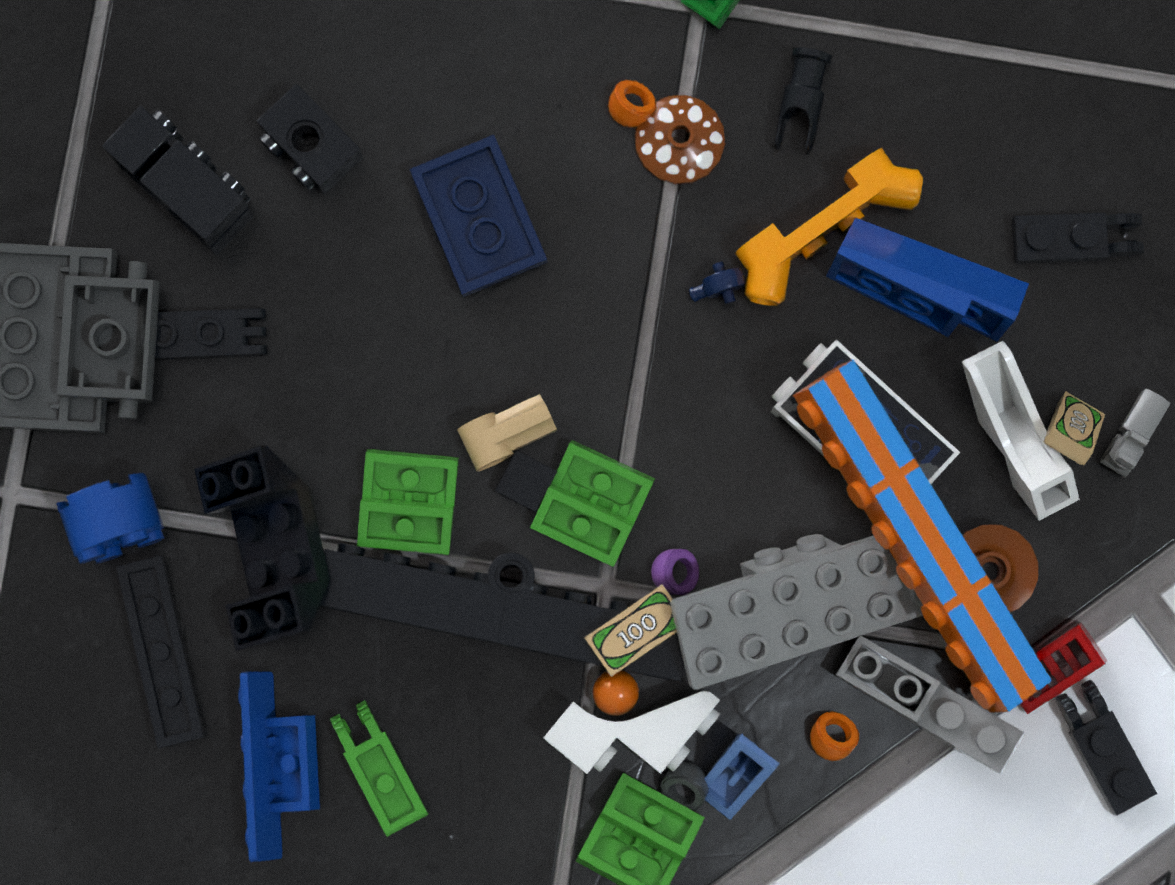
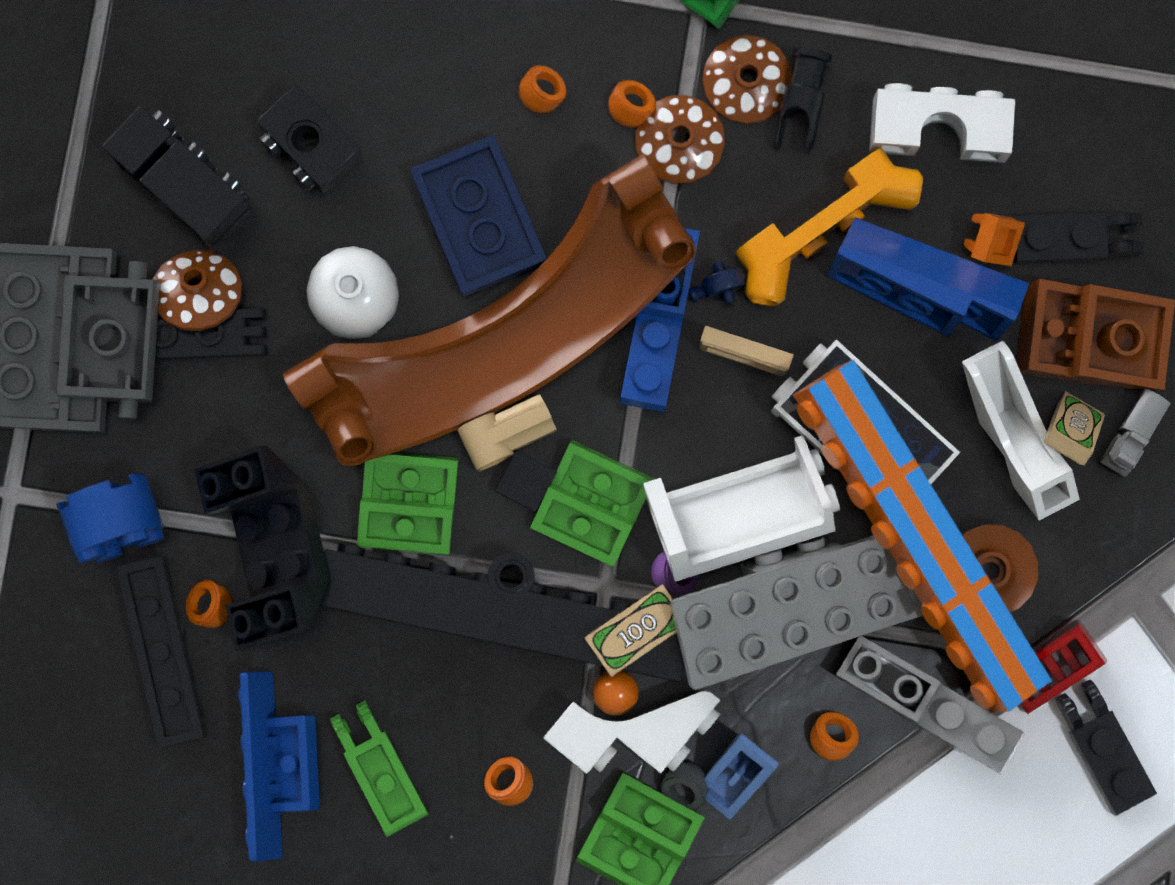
none -> dark orange dish [152,250,243,331]
none -> orange piece [185,580,234,628]
none -> dark orange panel [283,153,696,466]
none -> white cylinder [307,246,399,340]
none -> orange piece [484,757,533,806]
none -> orange piece [519,65,567,114]
none -> blue slope [619,228,700,413]
none -> white panel [643,435,840,582]
none -> tan tile [698,325,794,377]
none -> dark orange dish [702,35,792,124]
none -> white arch [869,83,1015,163]
none -> orange tile [964,213,1025,266]
none -> dark orange slope [1016,279,1175,391]

